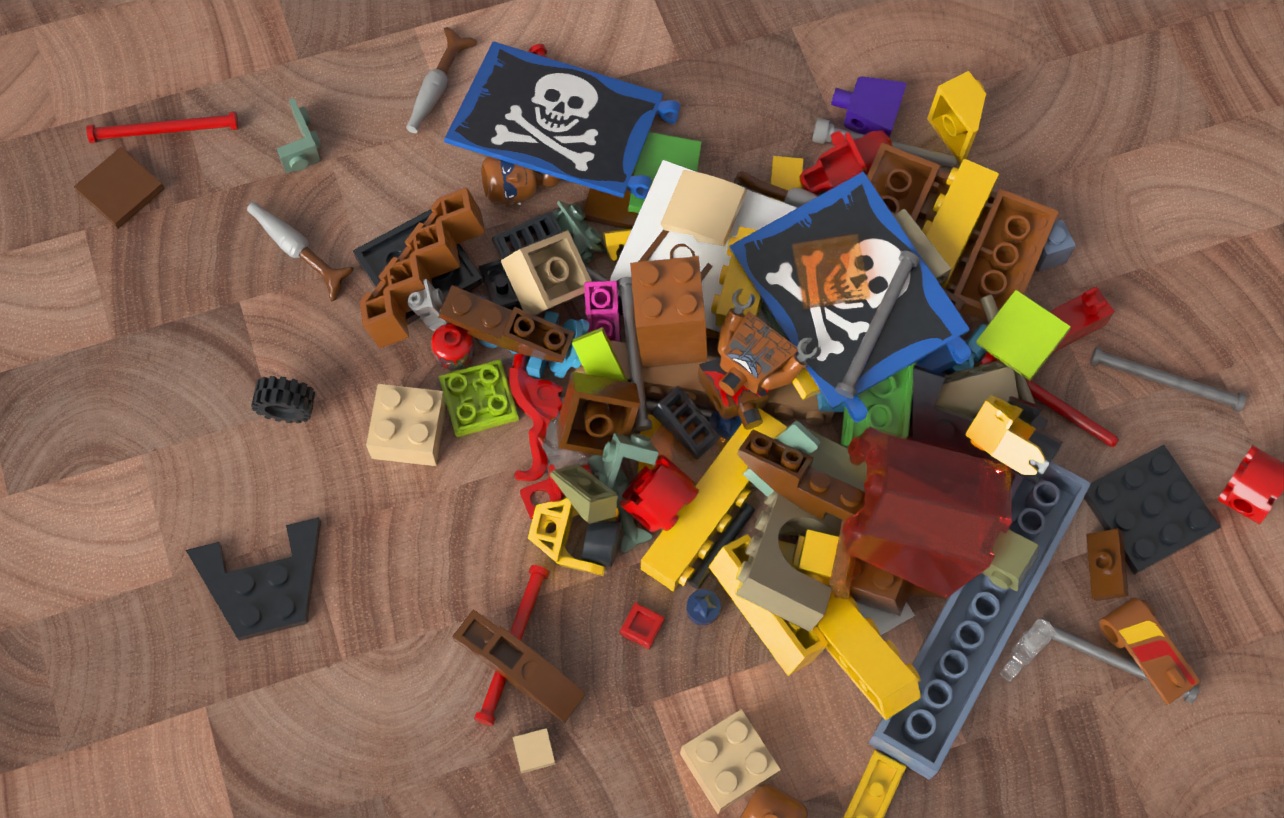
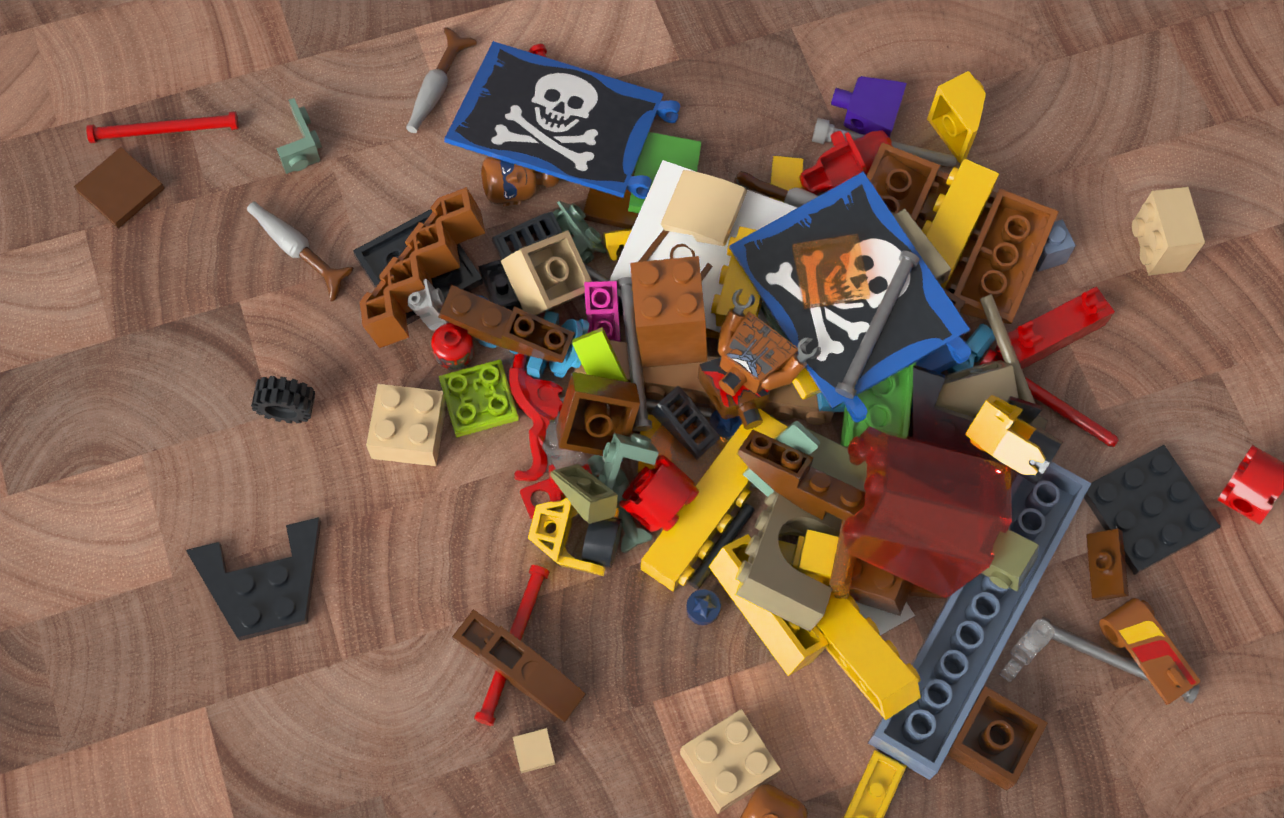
red tile [619,602,665,650] -> none
lime tile [976,290,1071,381] -> none
flat silver bar [1089,346,1247,412] -> none
none -> reddish brown brick [947,686,1048,791]
none -> tan brick [1132,187,1205,276]

